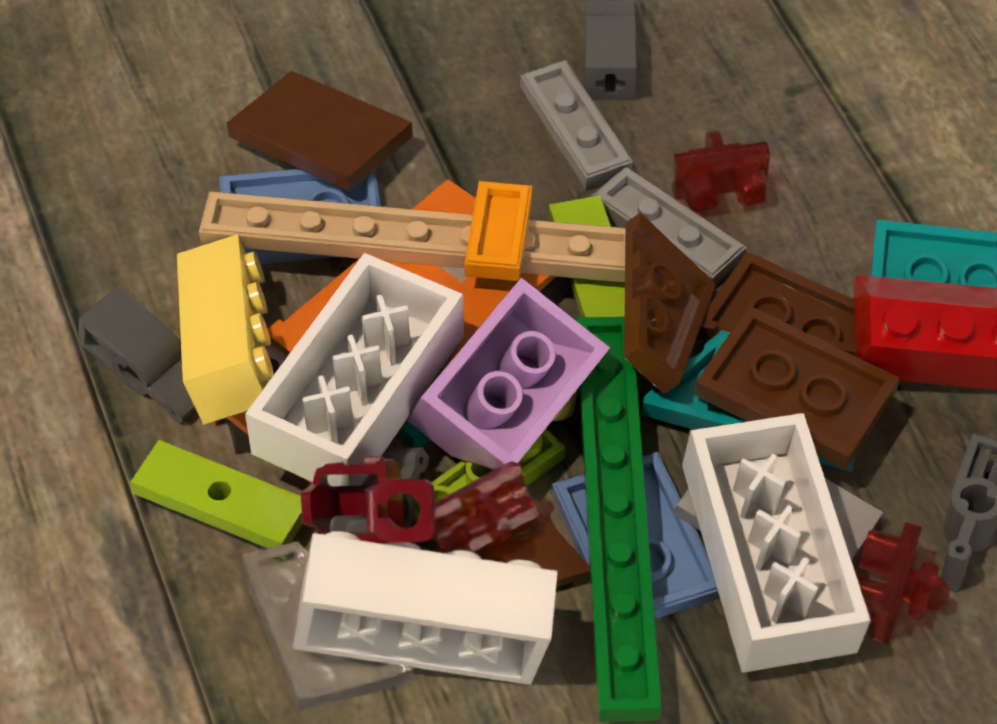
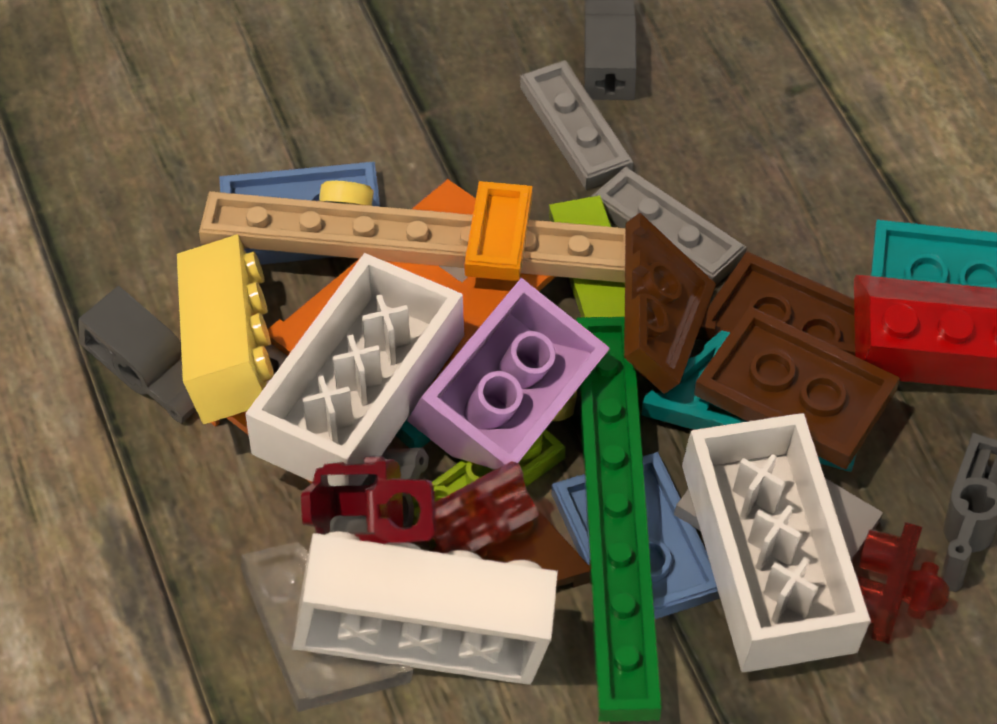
lime tile [130,440,303,555] -> none
reddish brown tile [227,70,413,191] -> none
clear red hips [672,130,770,213] -> none
none -> light yellow tile [319,181,374,206]

